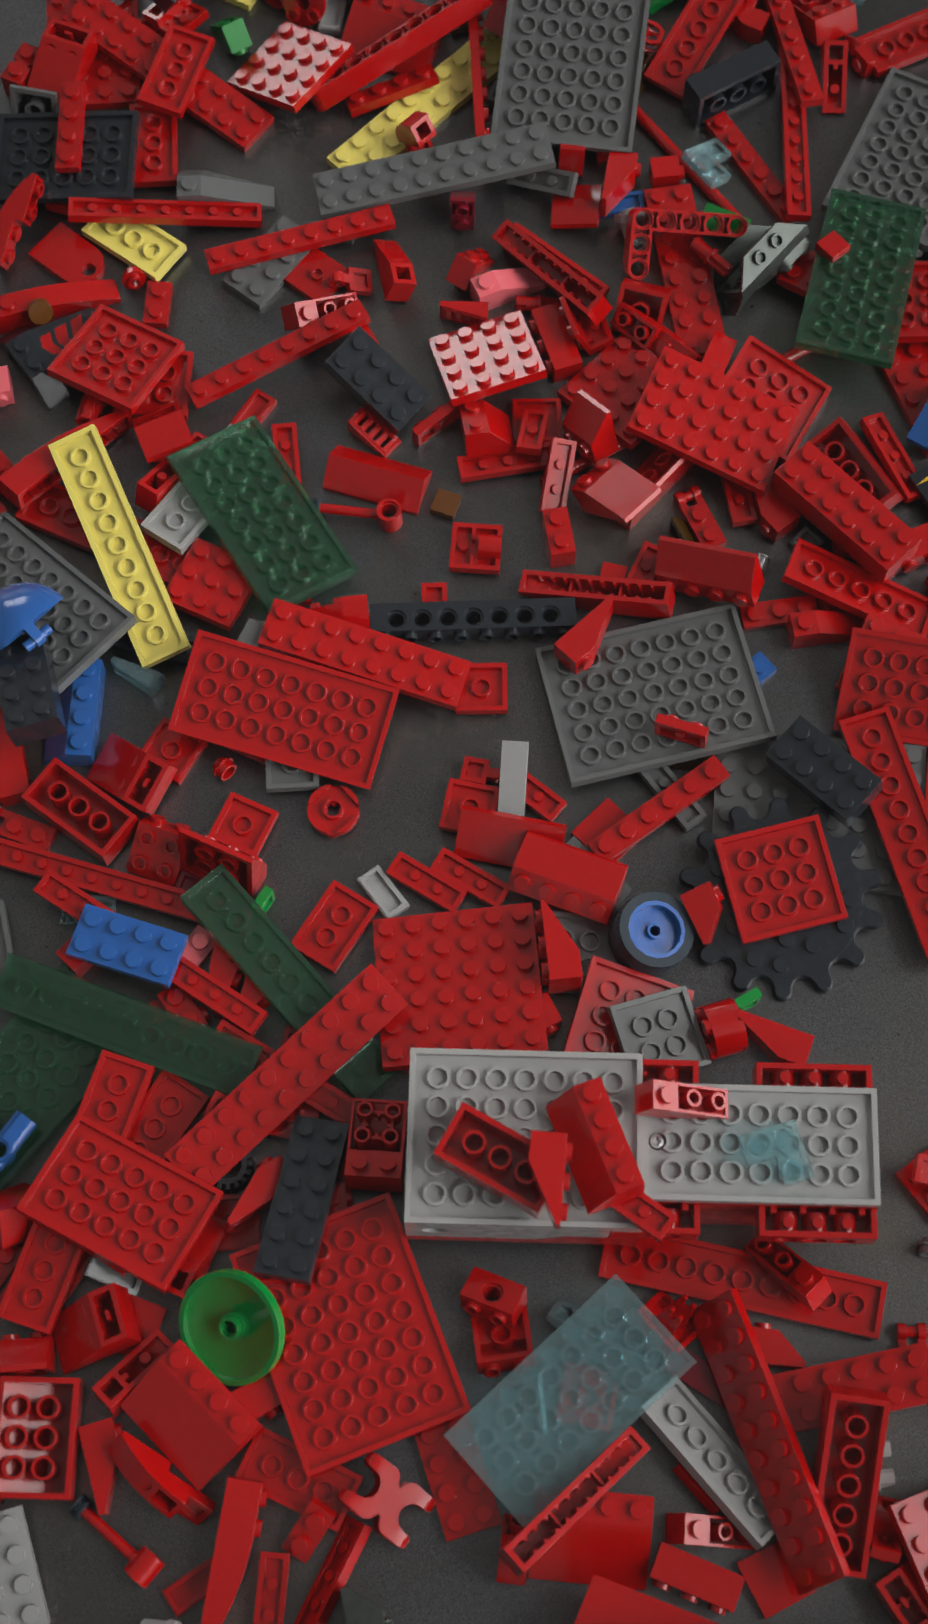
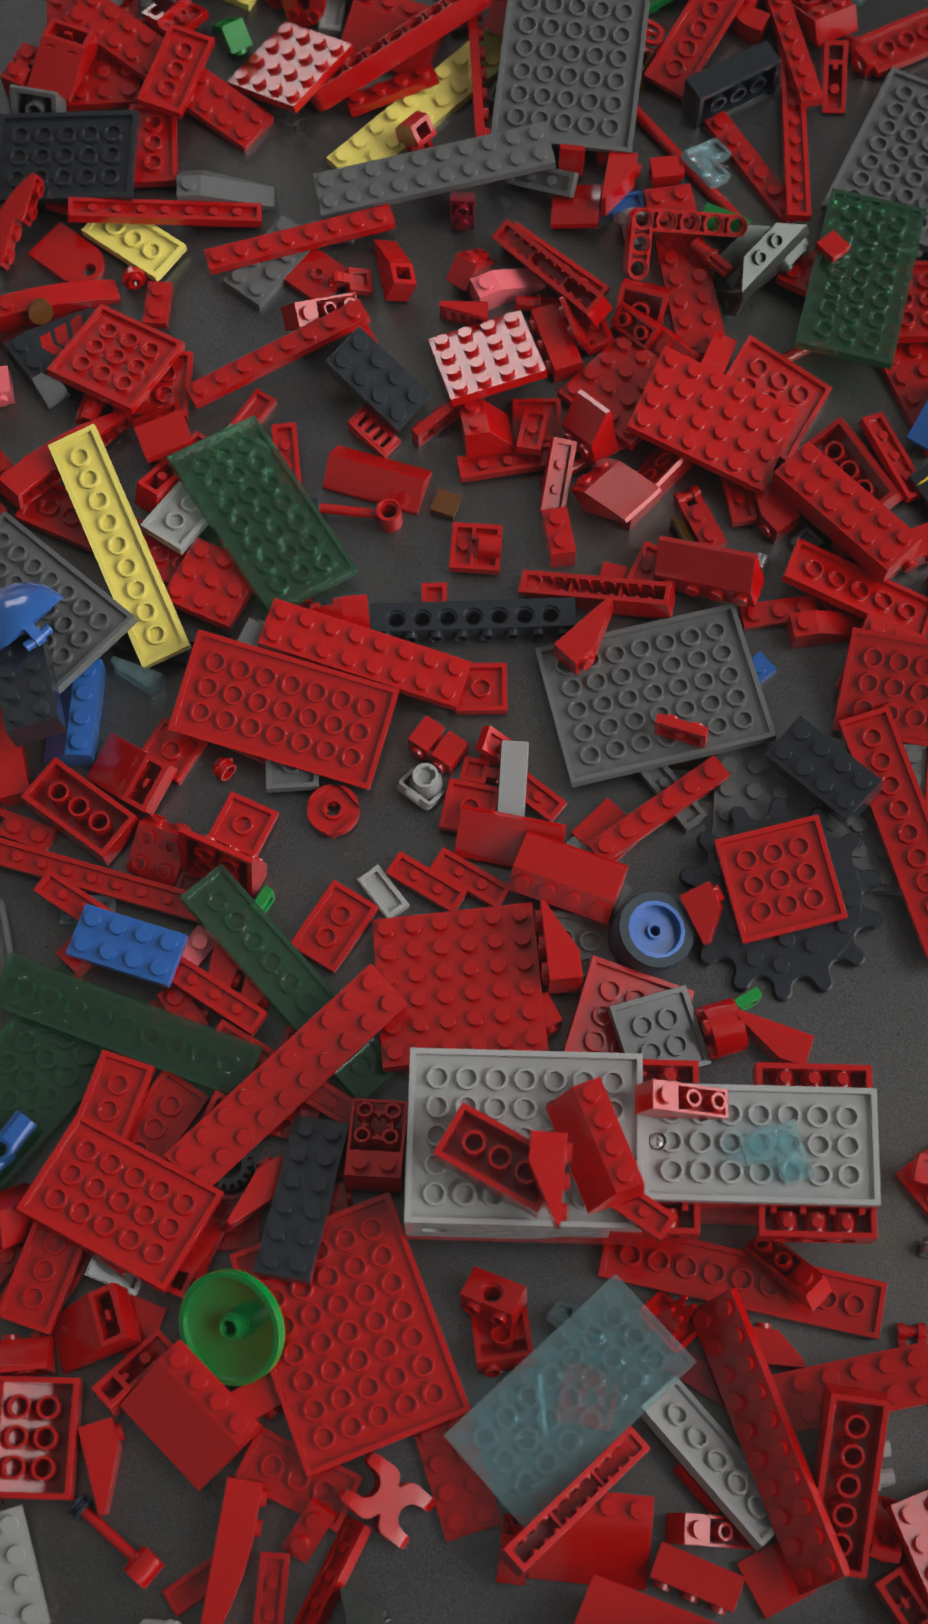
red plate [55,81,87,173] -> none
red slope [107,1431,216,1526] -> none
none -> light grey piece [397,763,446,810]
none -> red piece [408,715,469,776]
none -> red slope [475,725,512,768]

